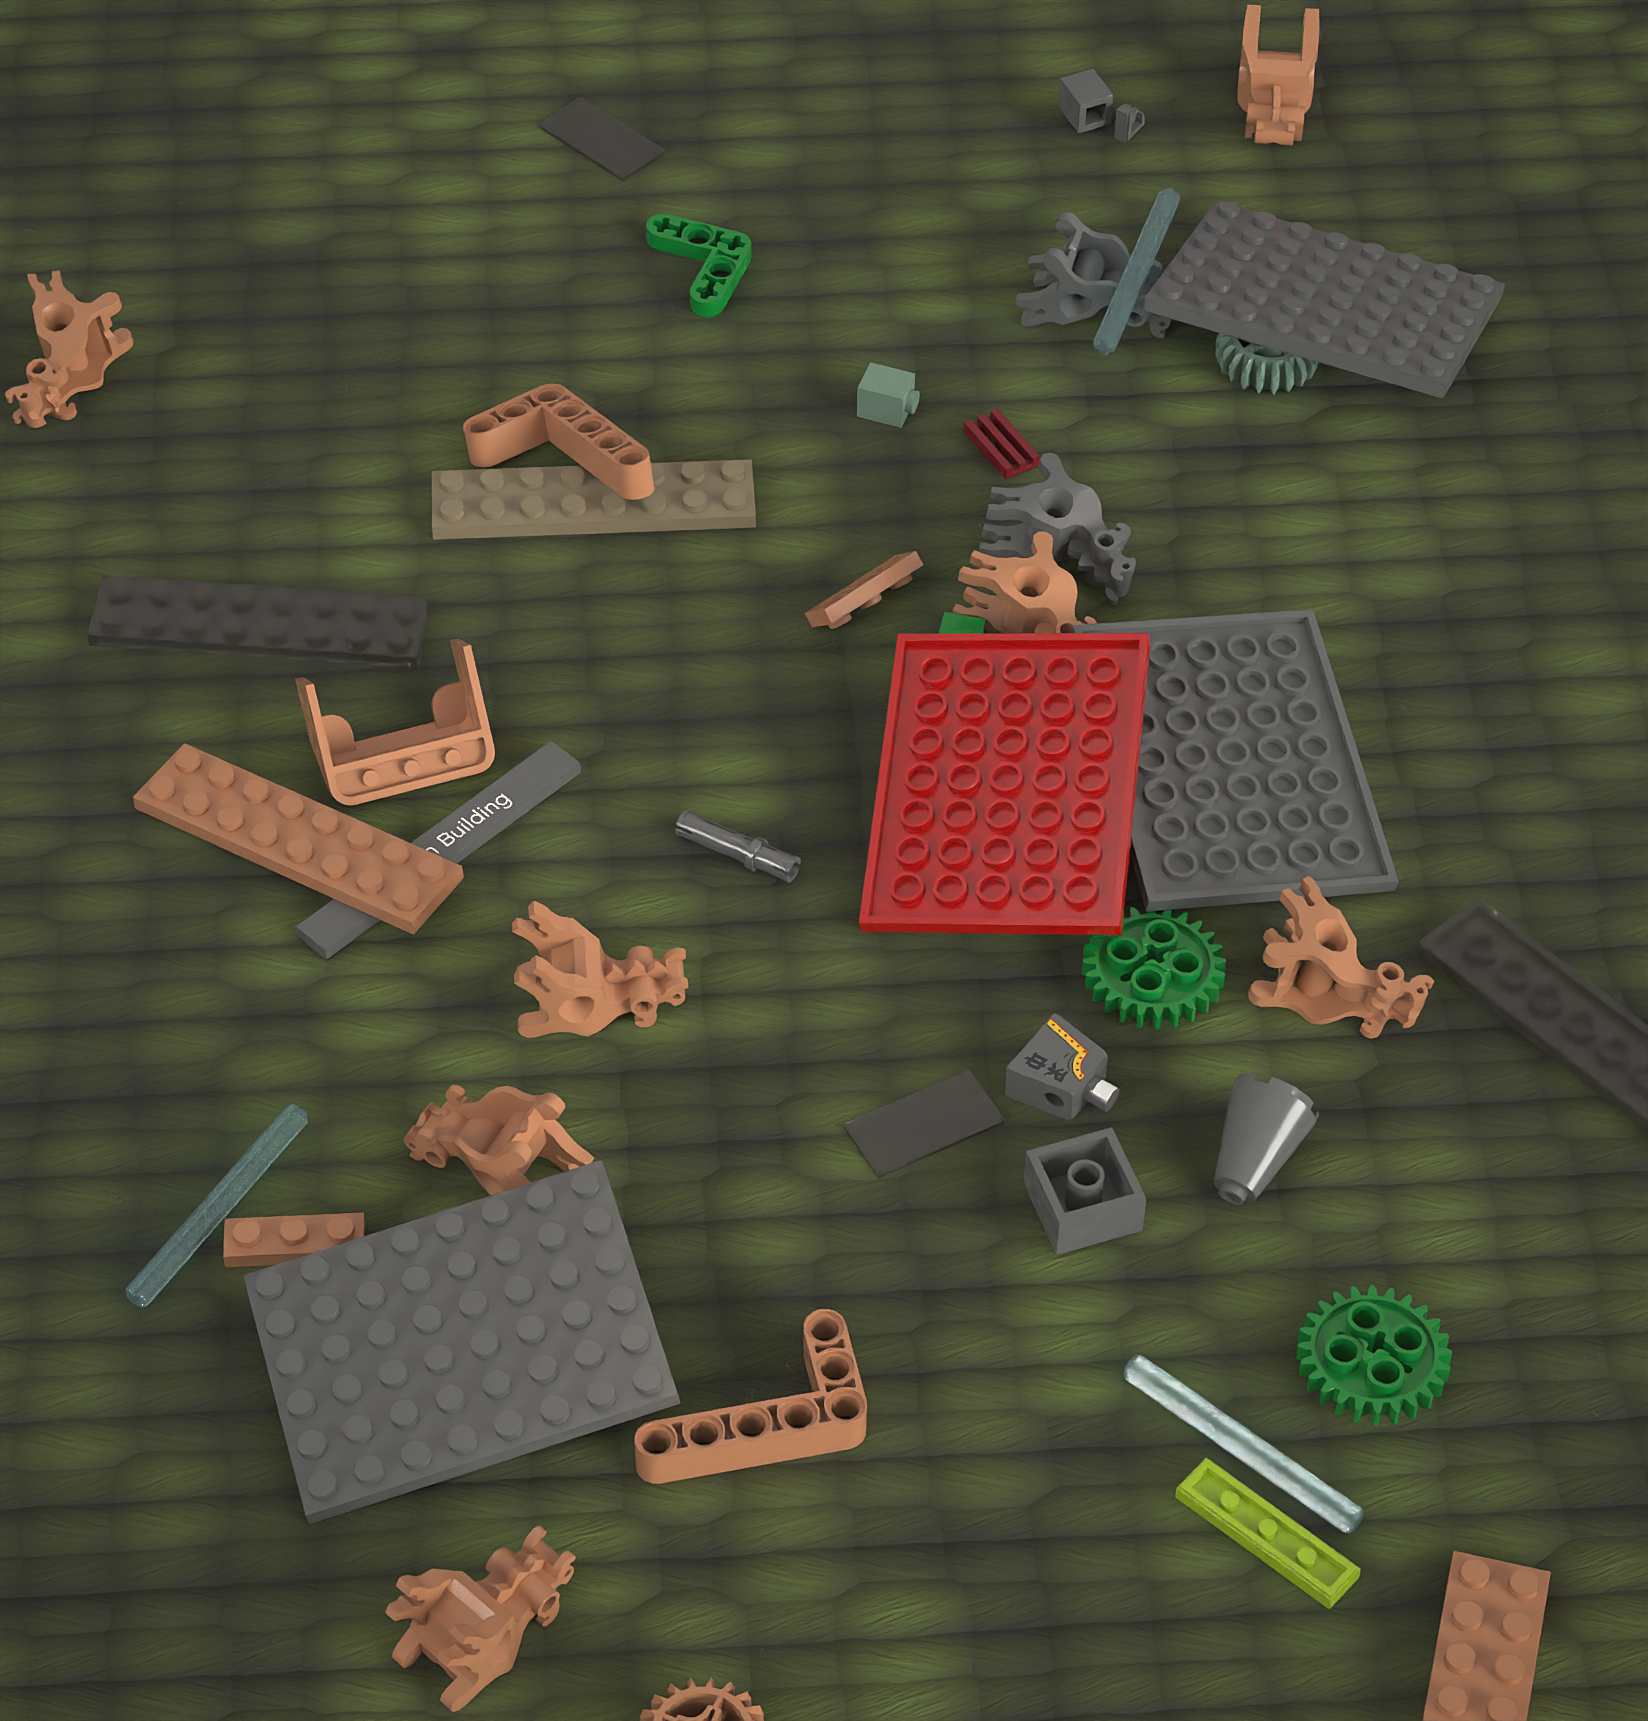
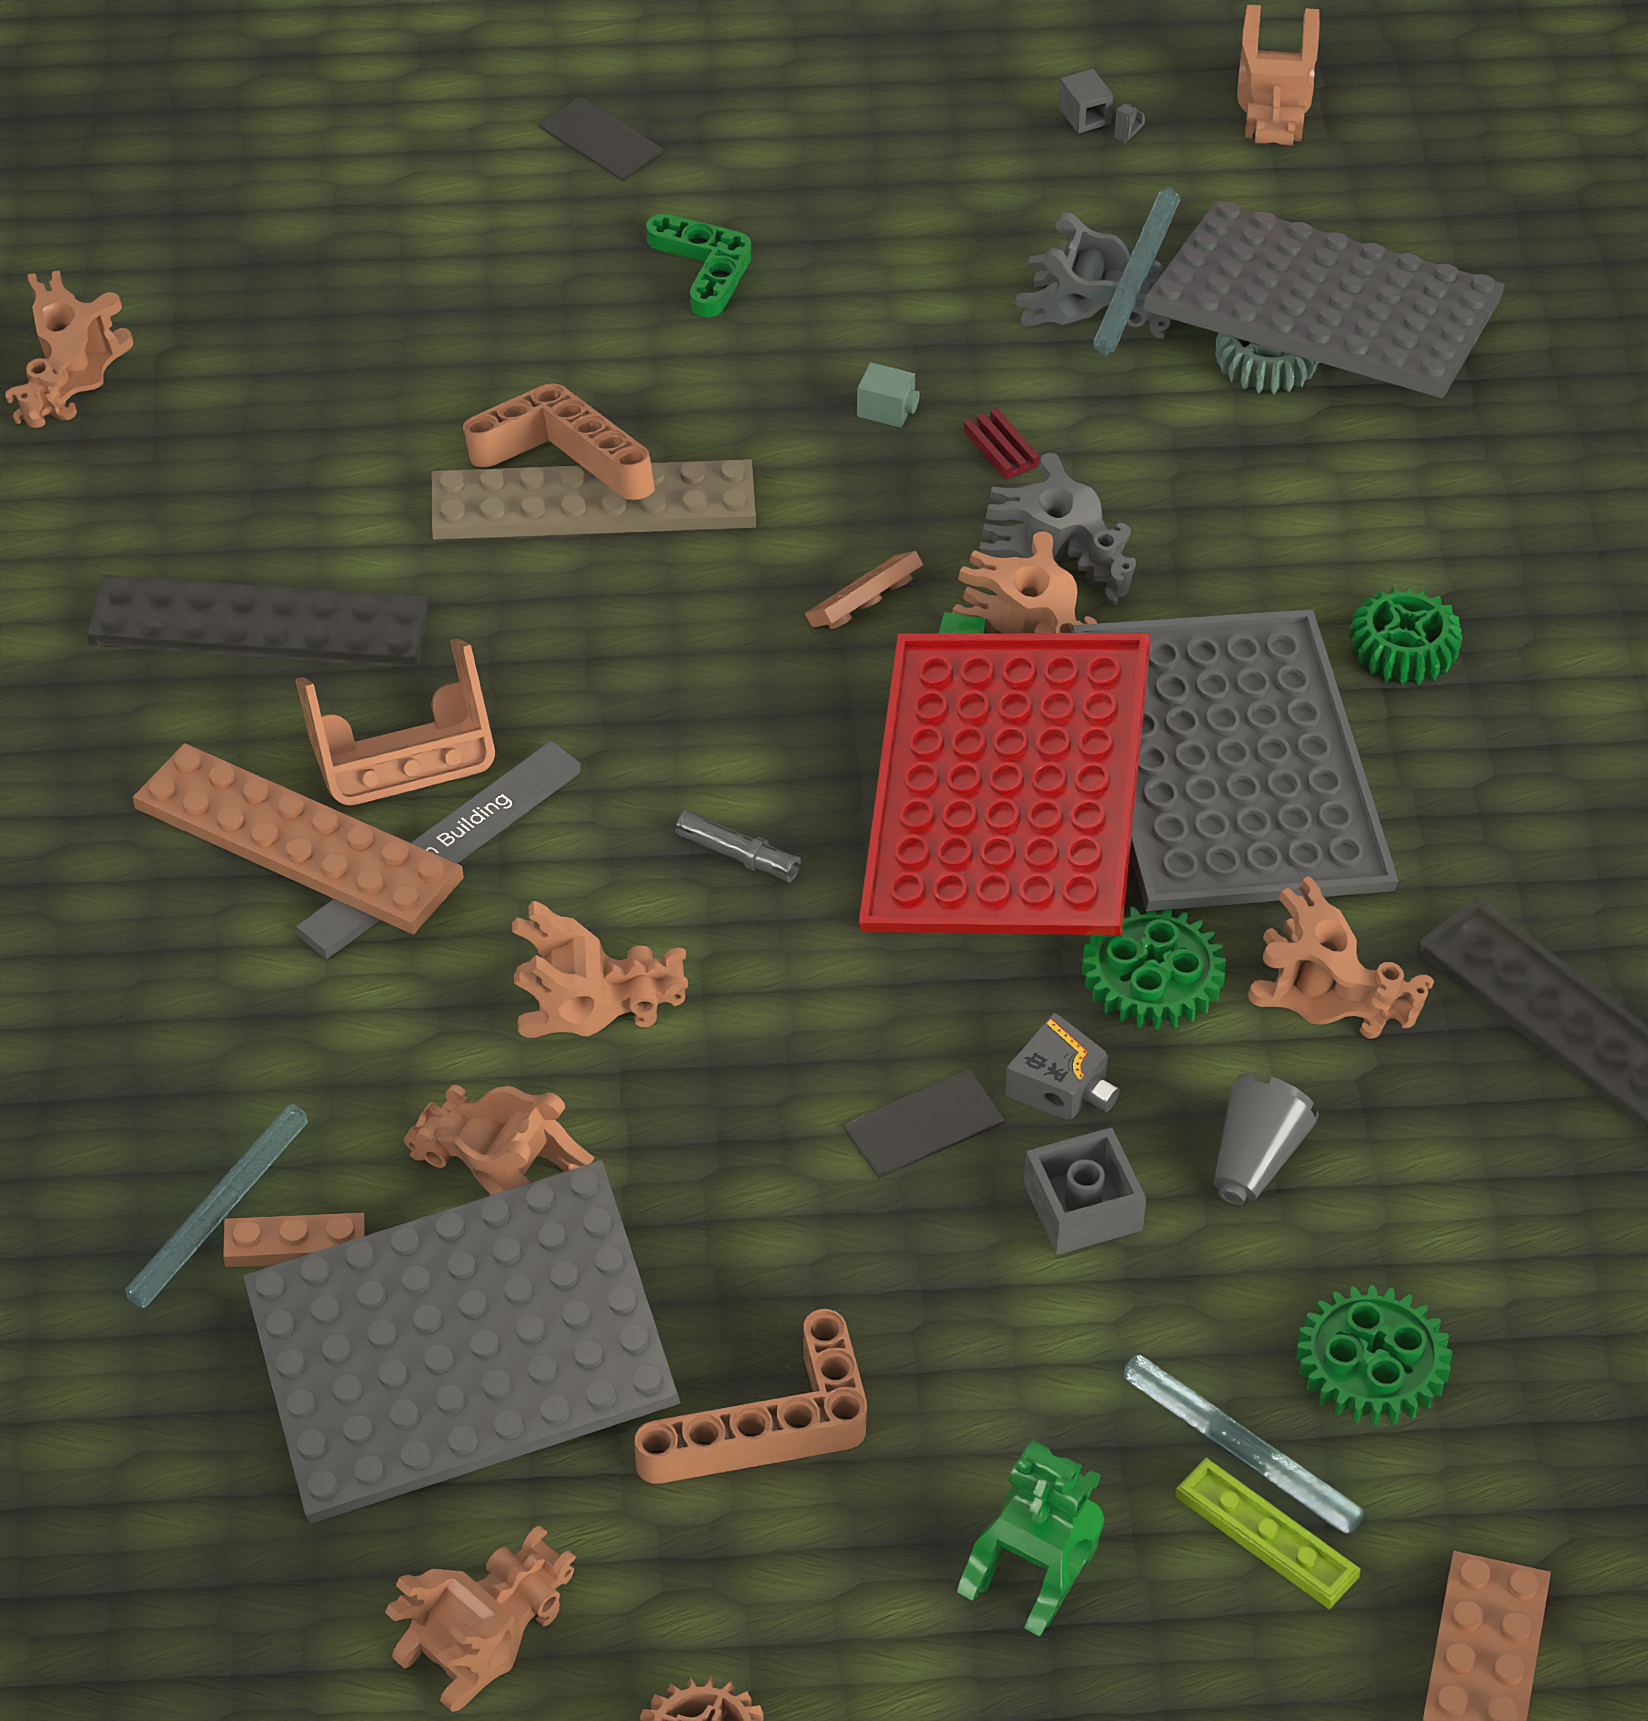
none -> green animal [957,1440,1104,1637]
none -> green gear [1349,586,1462,686]

